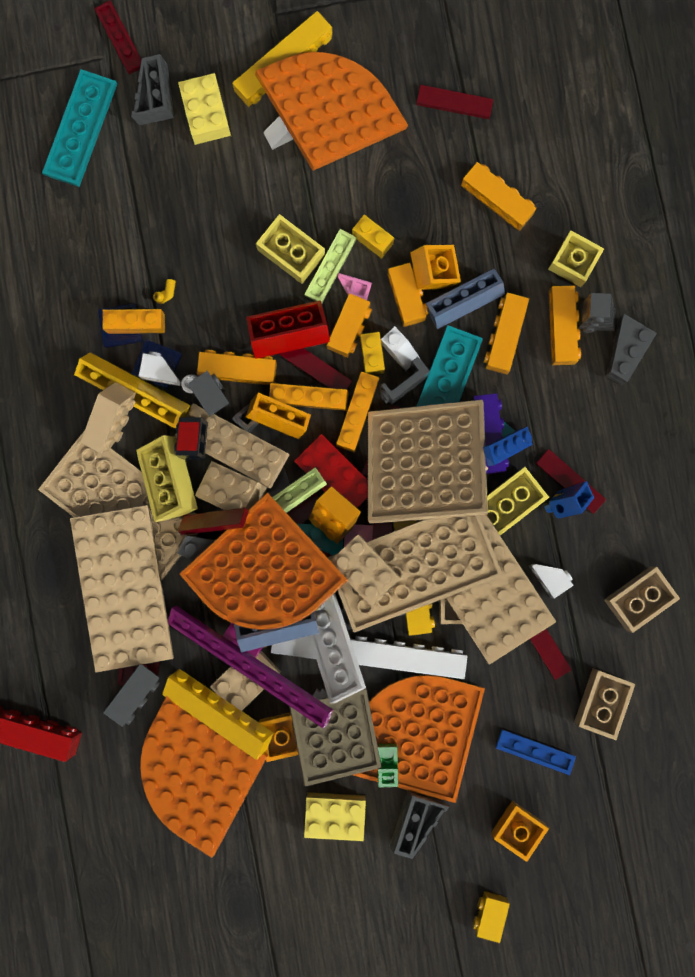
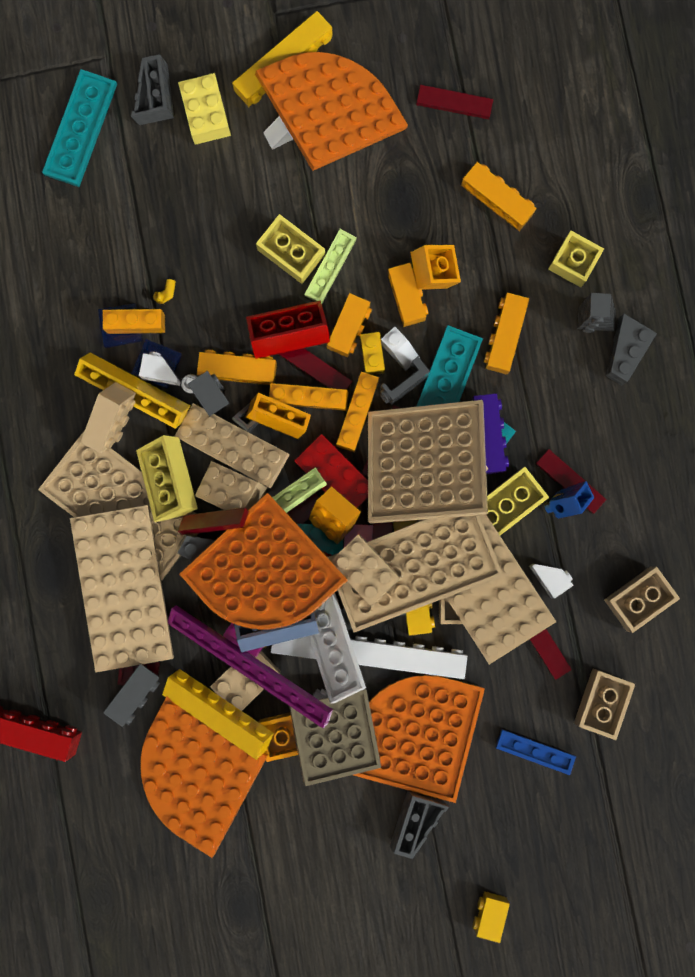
dark red tile [94,0,142,75] -> none
brick [174,417,208,460] -> none
light yellow brick [304,792,366,841] -> none
bright pink tile [338,273,372,300] -> none
yellow brick [352,215,394,259] -> none
green slope [377,743,398,787] -> none
sand blue brick [426,269,505,329] -> none
blue plate [483,426,533,466] -> none
light orange brick [491,800,549,862] -> none
light orange brick [549,286,581,365] -> none

